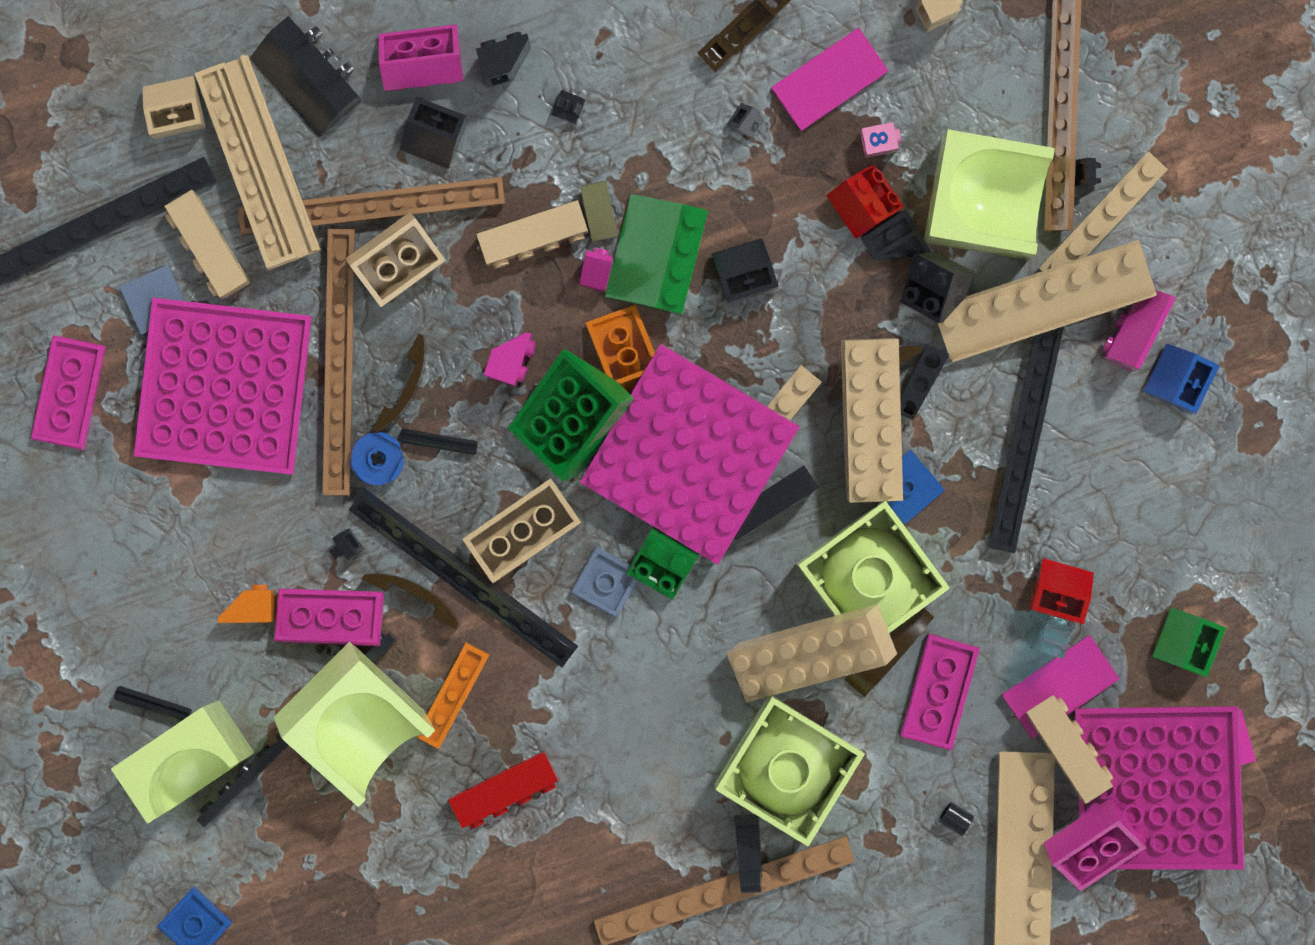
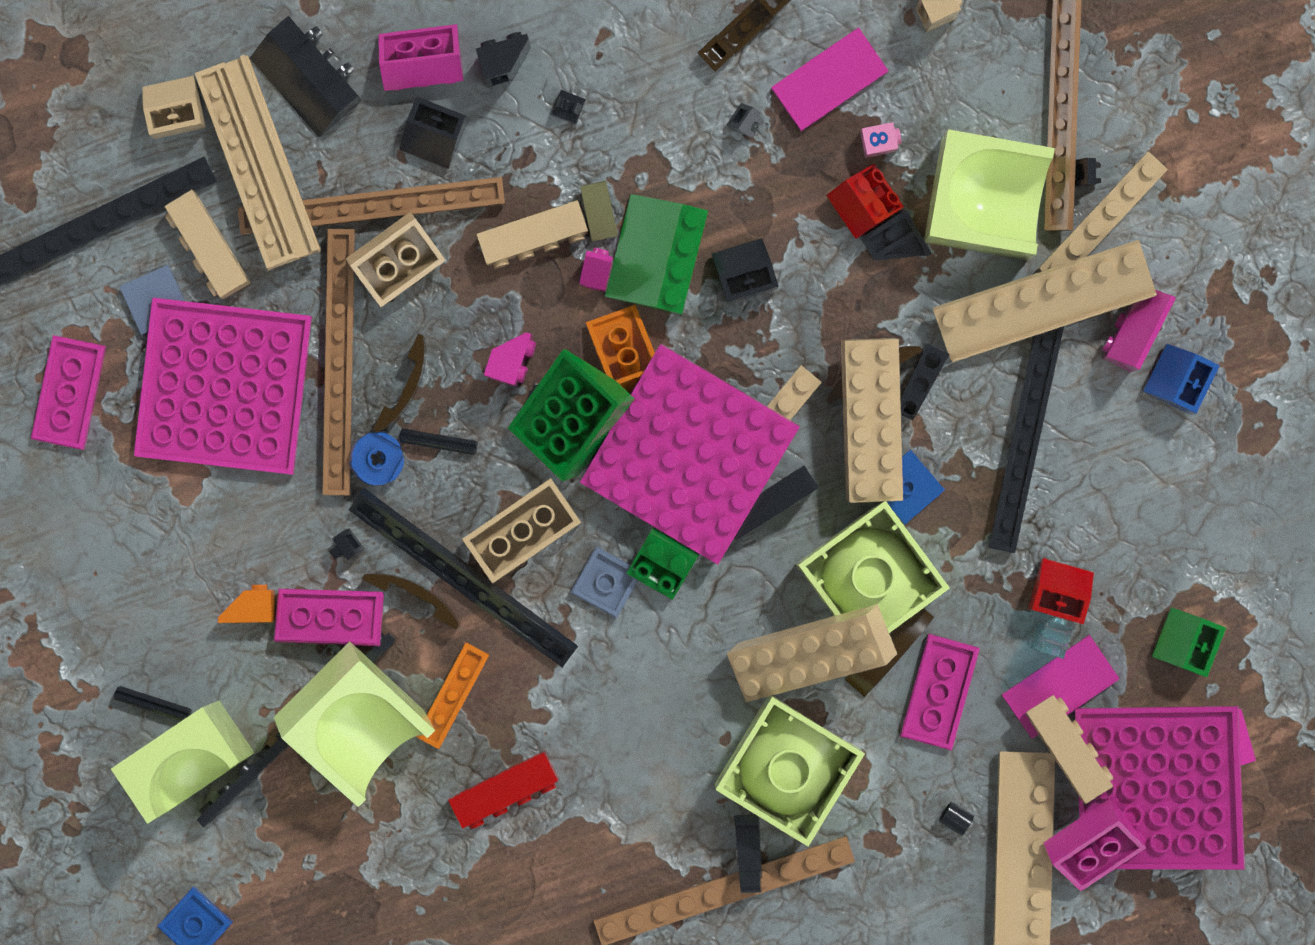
black slope [900,251,974,323] -> none

